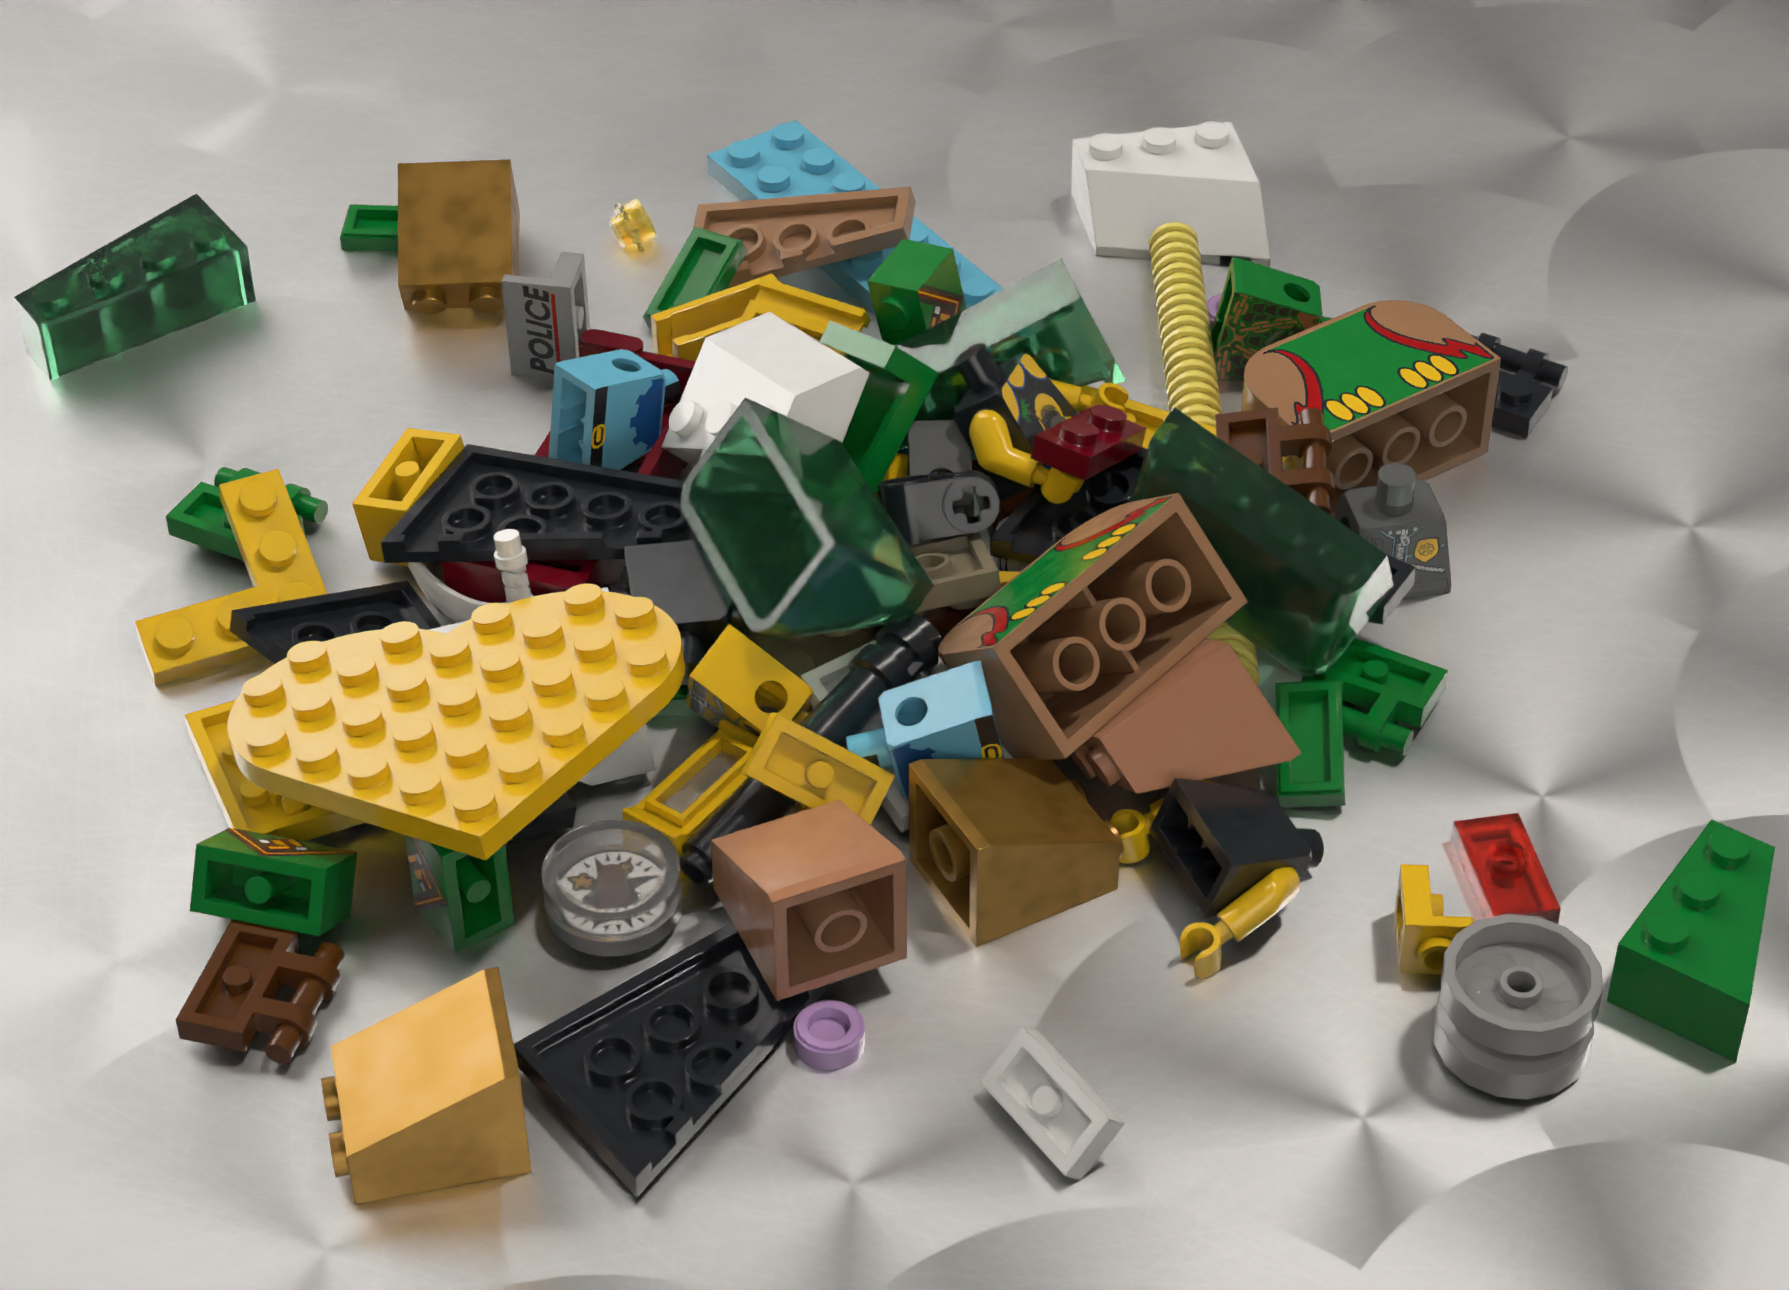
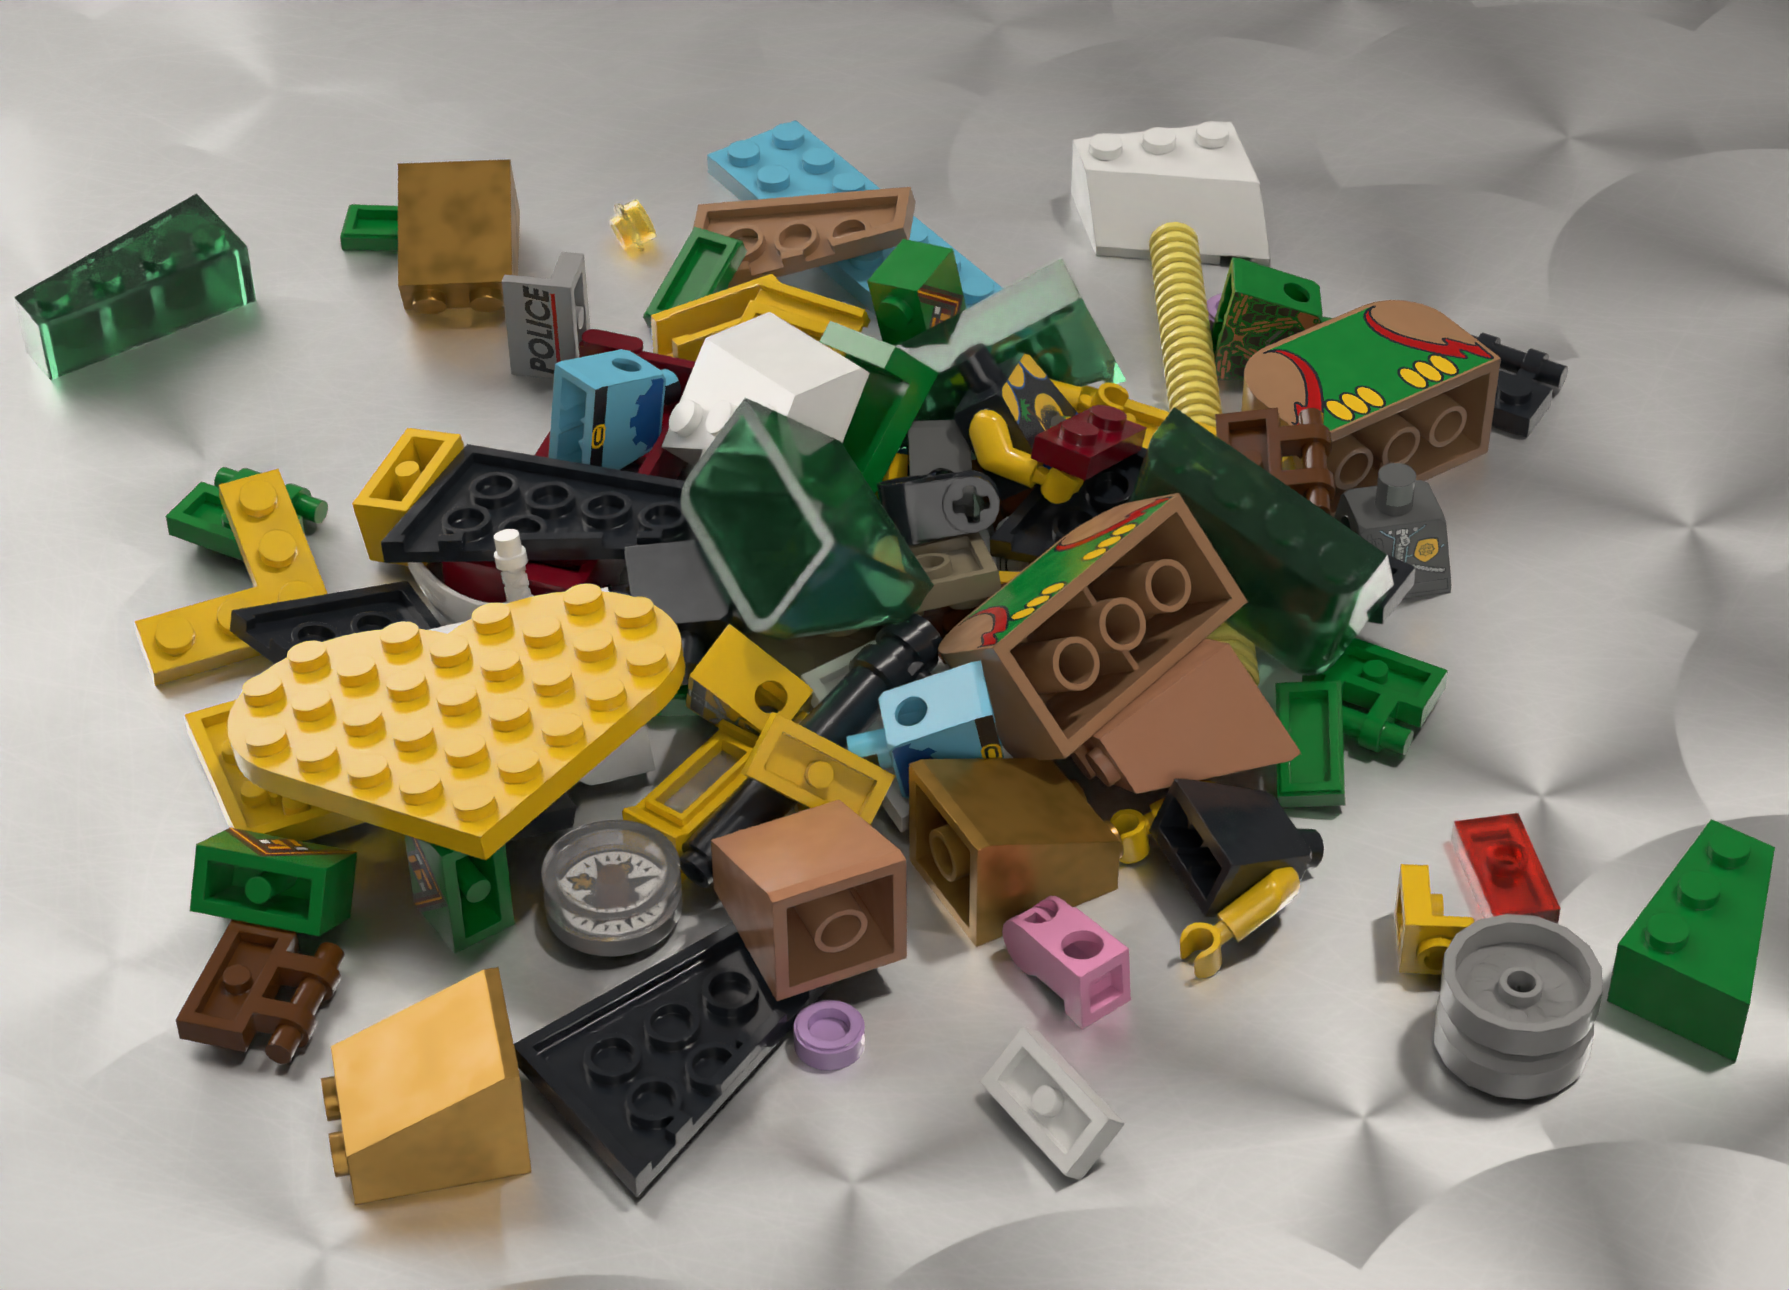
none -> bright pink leg [1002,896,1131,1030]

